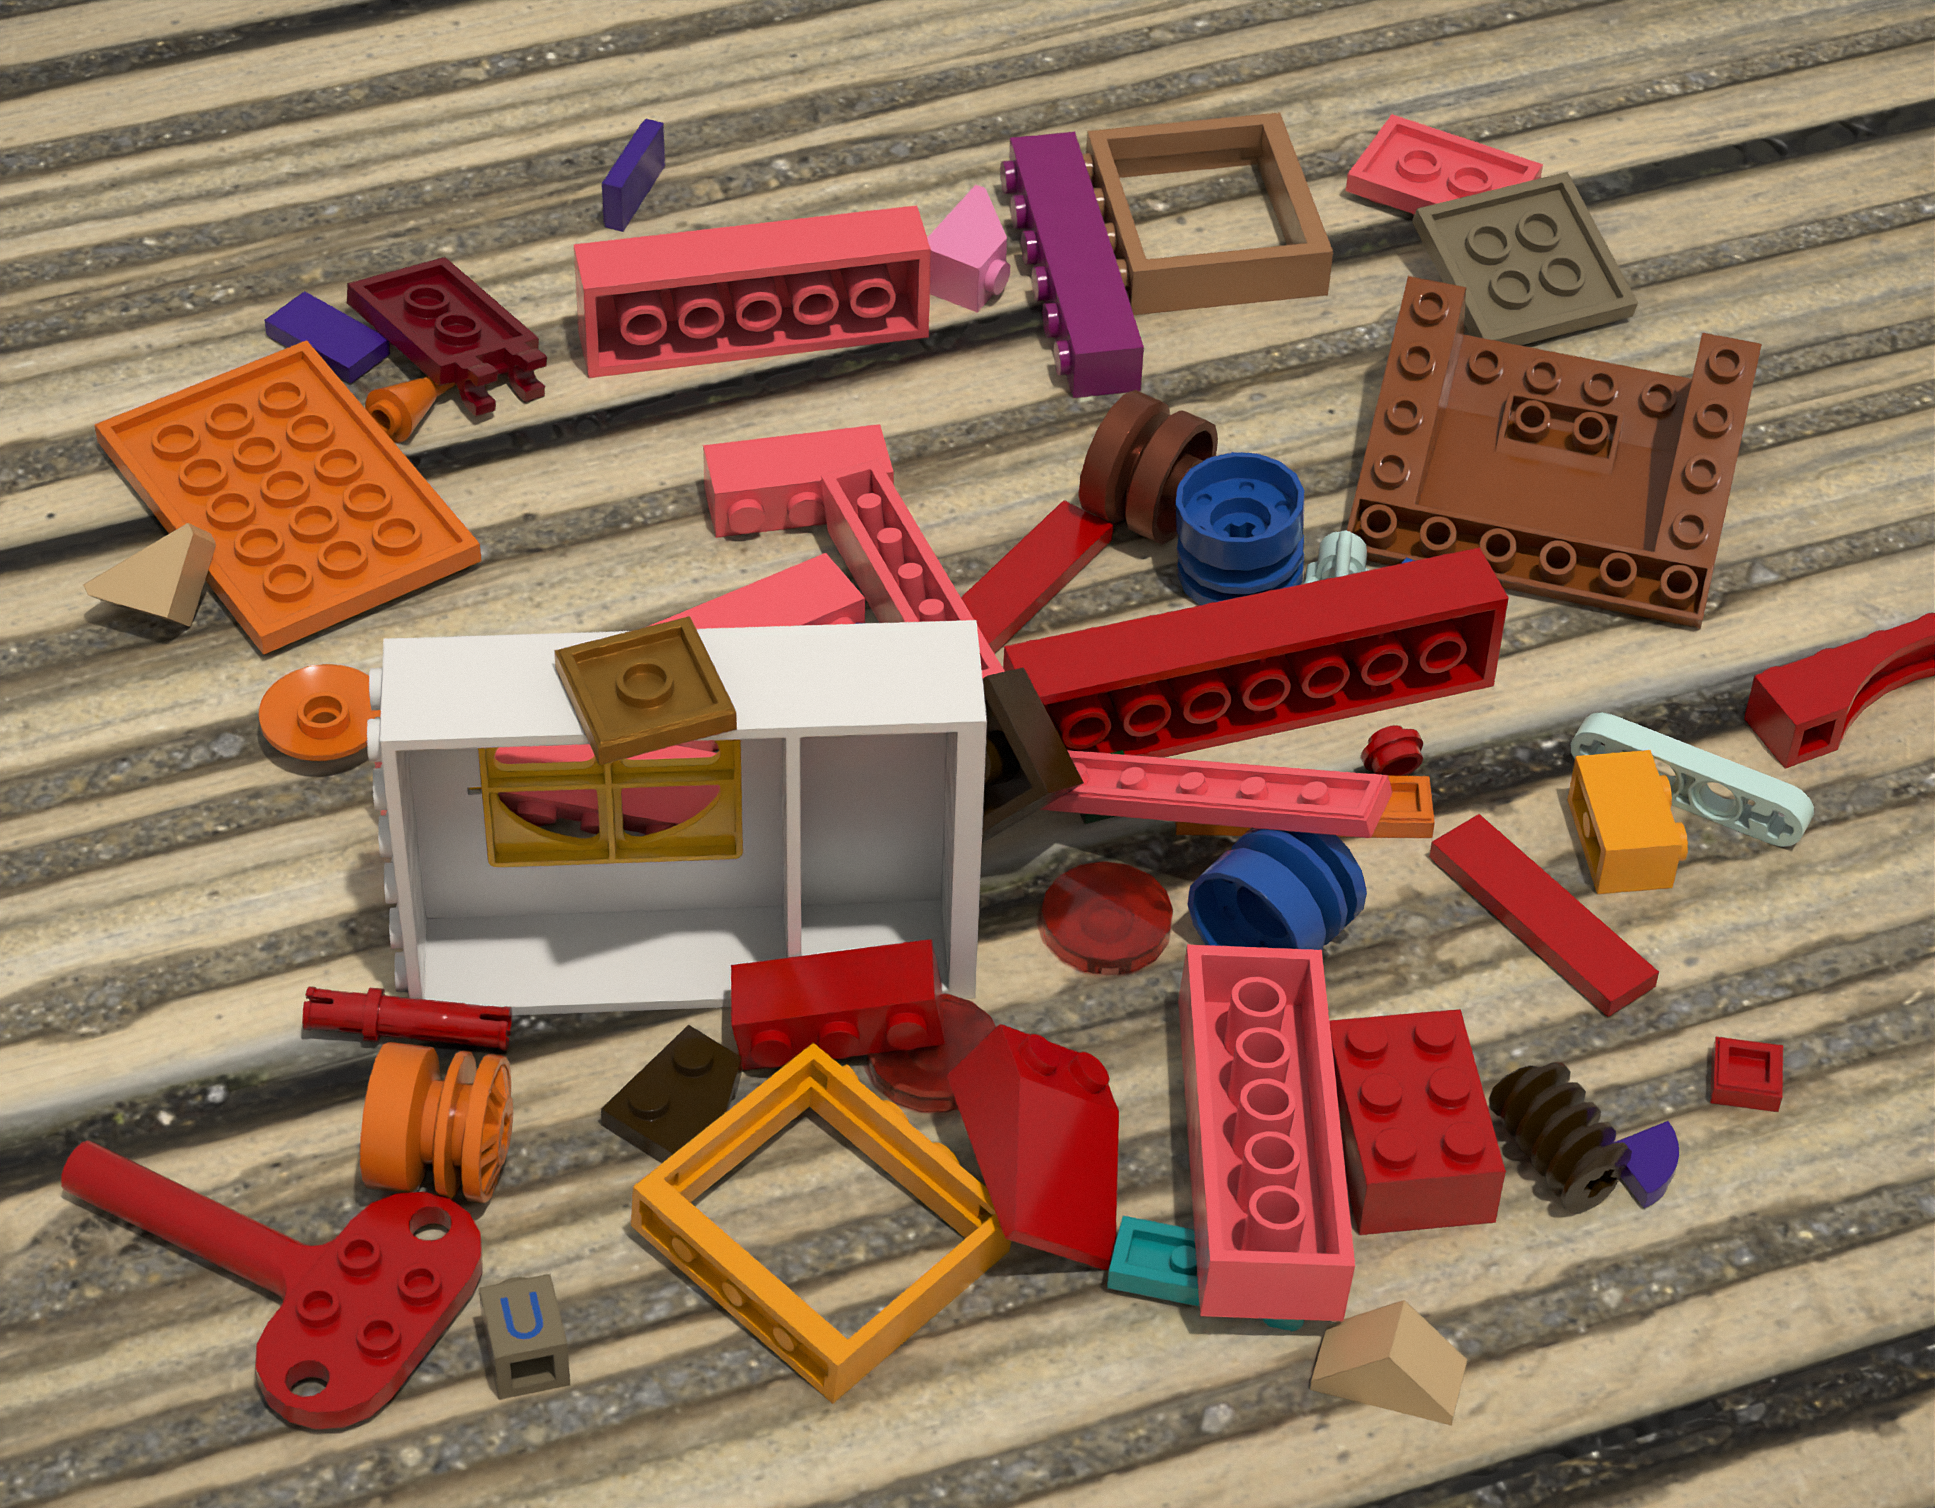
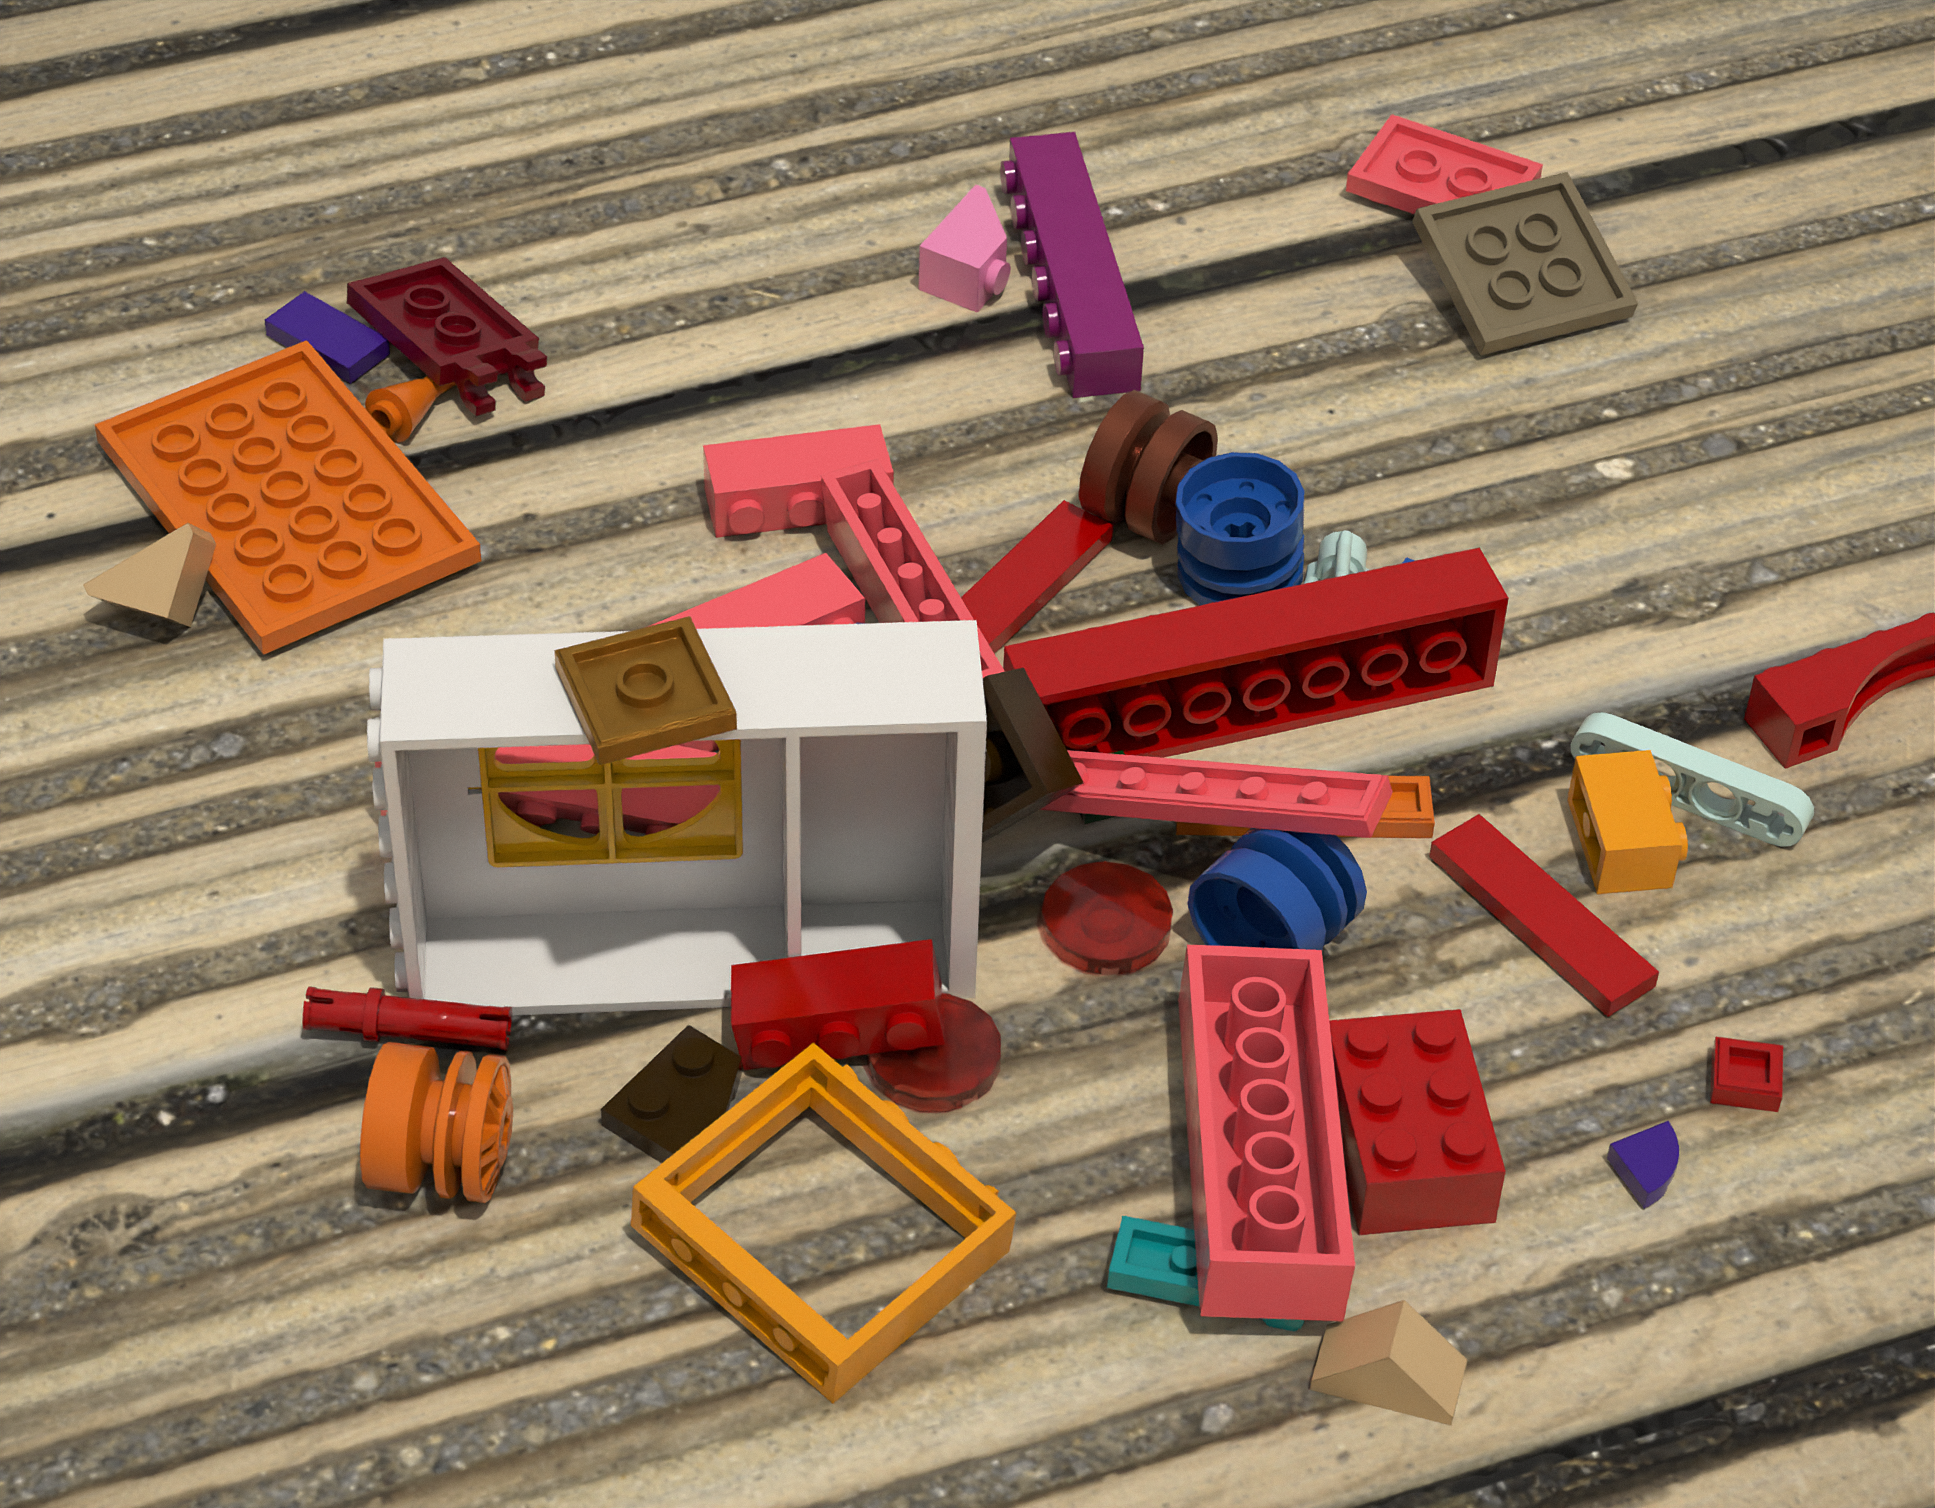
red piece [61,1140,483,1429] -> none
orange dish [259,664,381,761] -> none
dark tan brick [479,1274,571,1400] -> none
coral brick [573,205,931,378] -> none
dark purple tile [602,119,665,232] -> none
red slope [947,1024,1119,1270] -> none
medium nougat window [1082,112,1333,315] -> none
dark orange slope [1347,276,1762,629] -> none
red plate [1361,725,1423,776] -> none
dark brown piece [1489,1062,1632,1214] -> none

